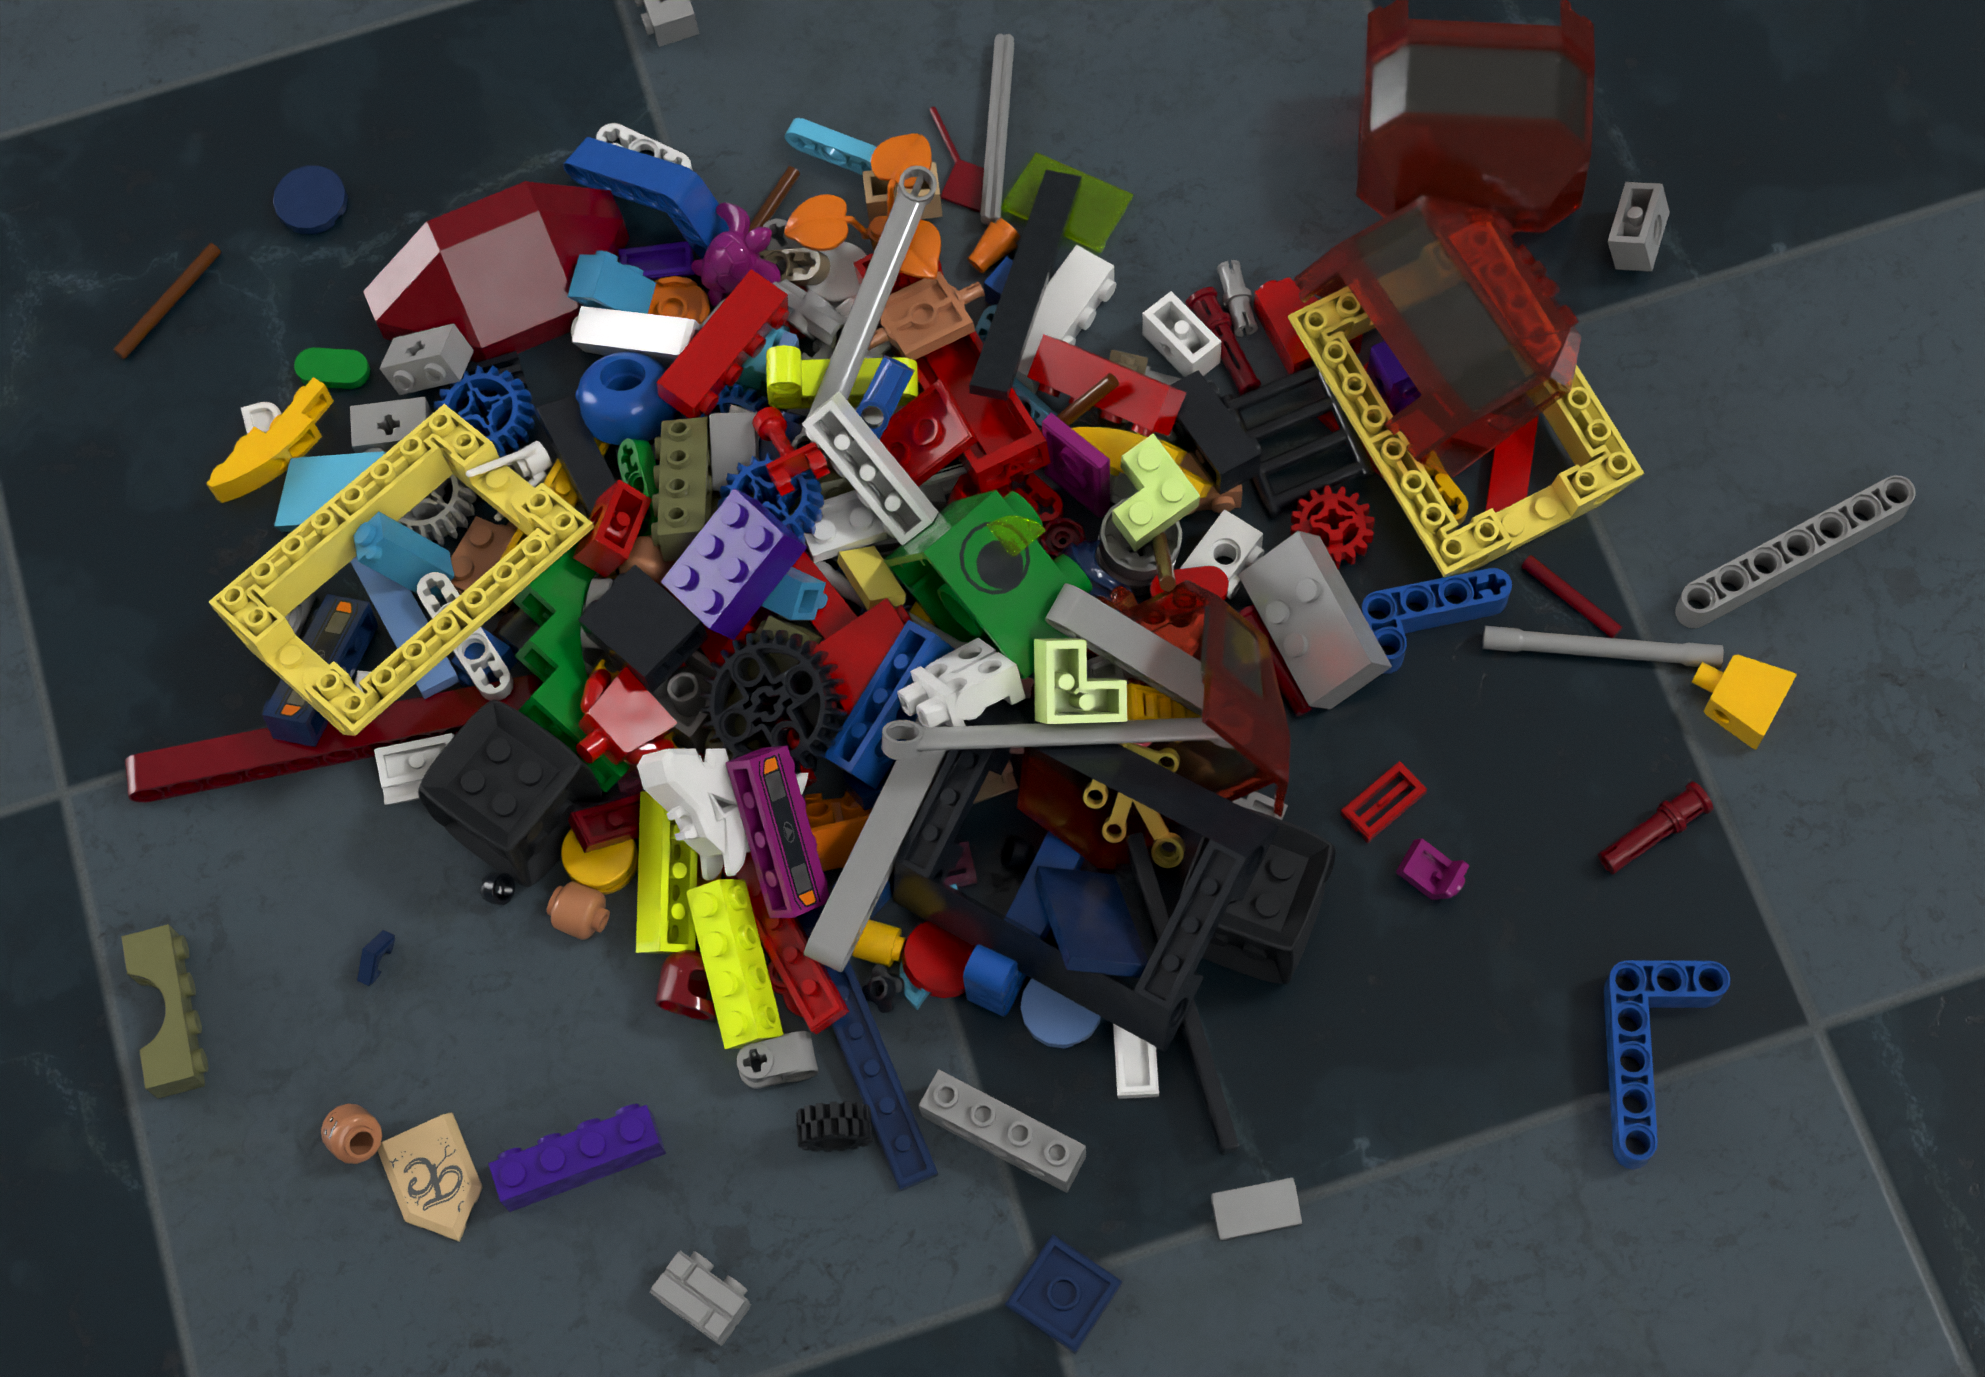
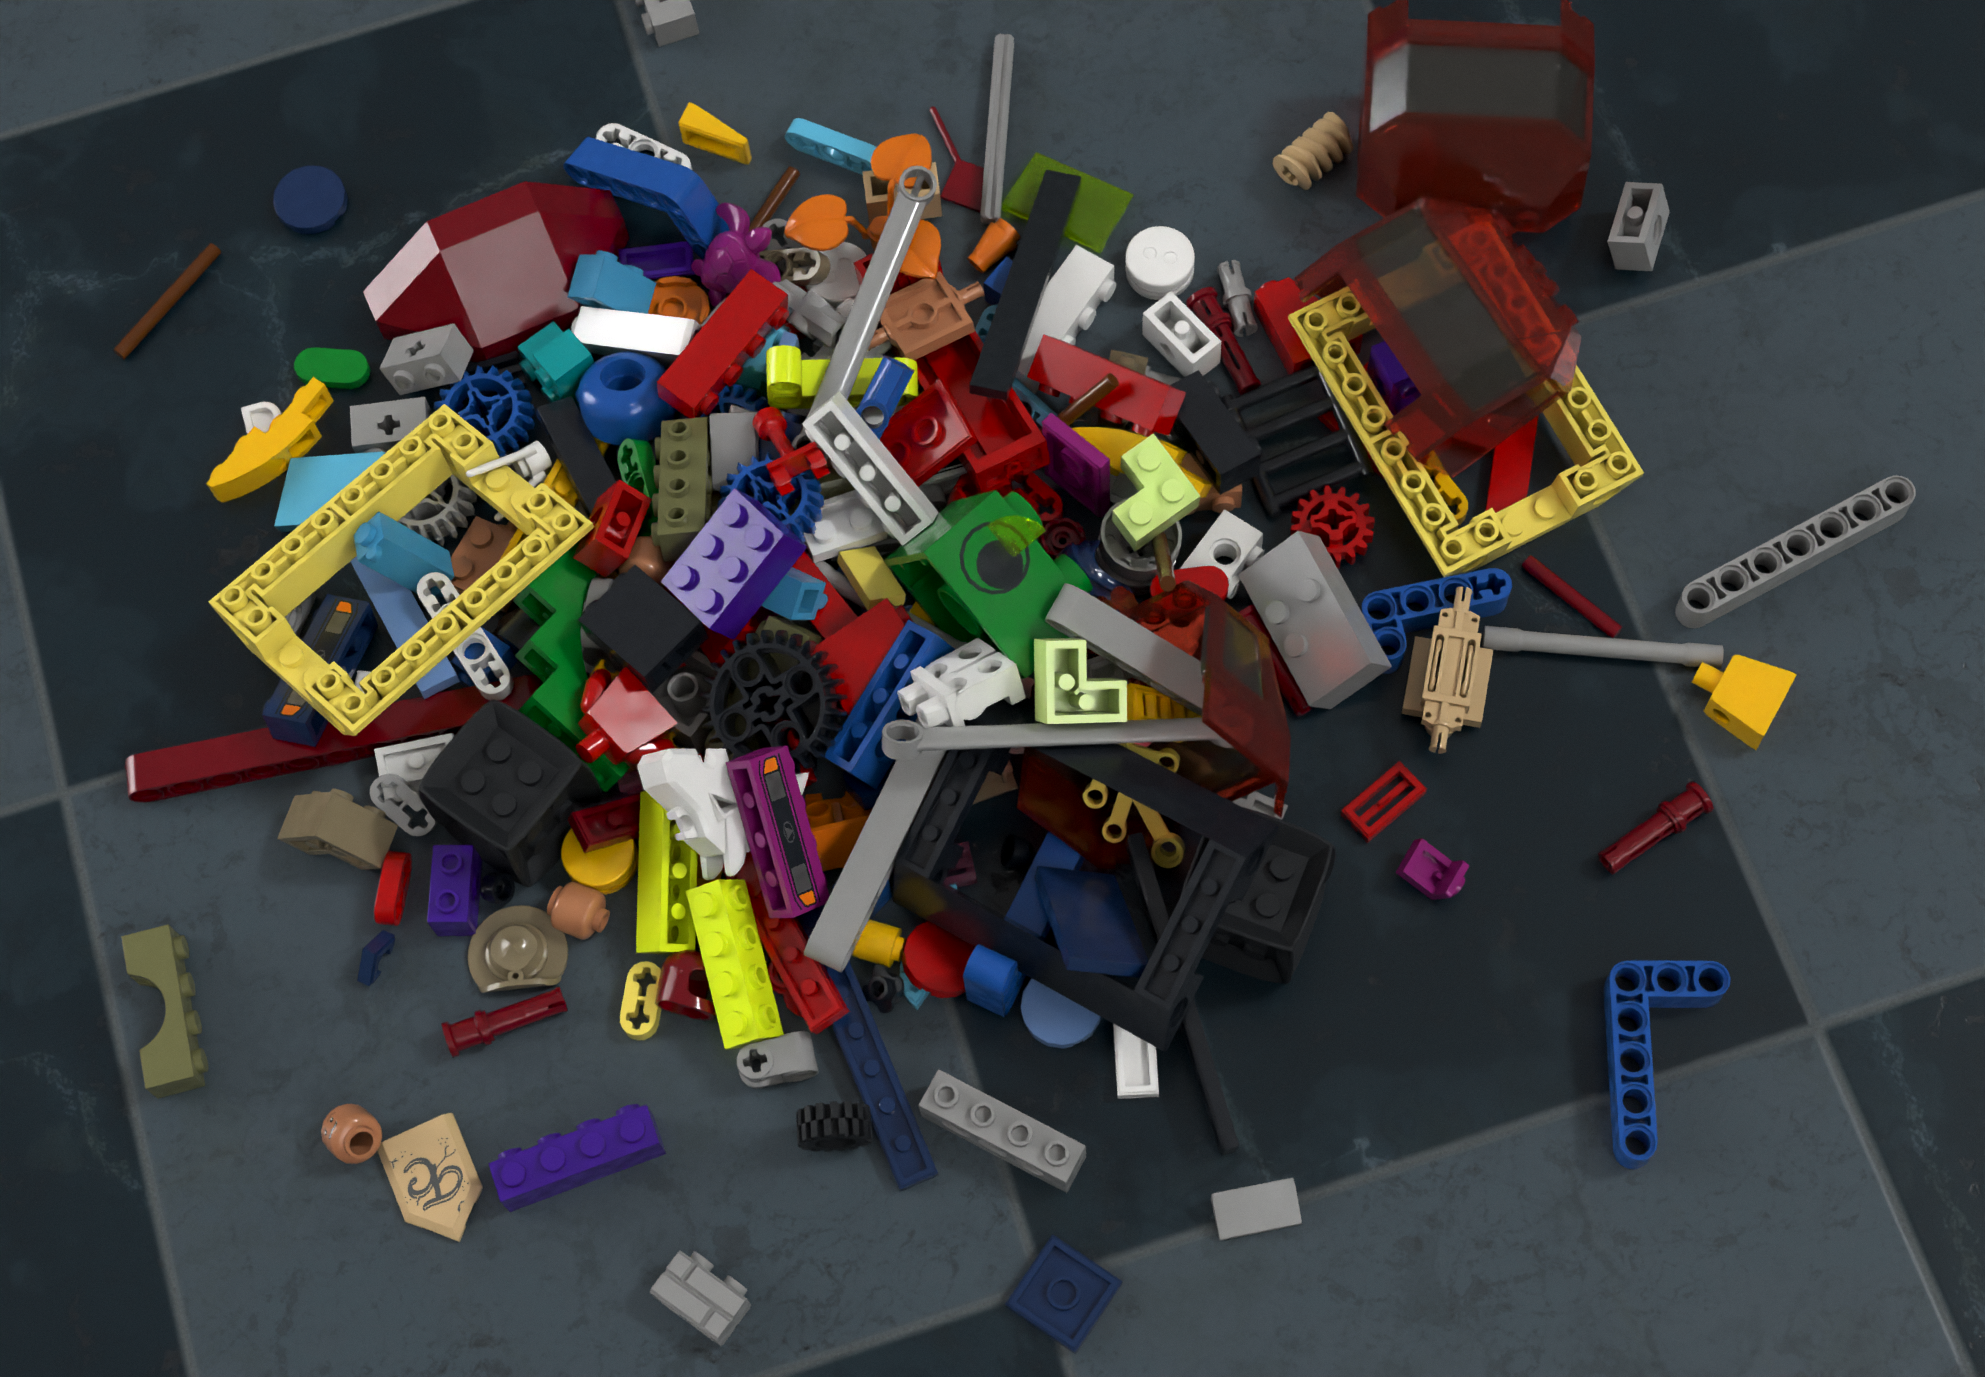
none -> dark tan brick [277,789,398,870]
none -> light grey beam [370,773,437,836]
none -> red beam [374,851,412,926]
none -> dark purple brick [427,845,482,936]
none -> dark red pin [441,986,568,1058]
none -> dark tan hat [468,905,568,993]
none -> teal brick [518,321,594,407]
none -> light yellow beam [620,961,661,1041]
none -> yellow slope [678,102,752,165]
none -> white head [1125,226,1195,300]
none -> tan piece [1273,112,1353,190]
none -> tan piece [1402,587,1493,754]

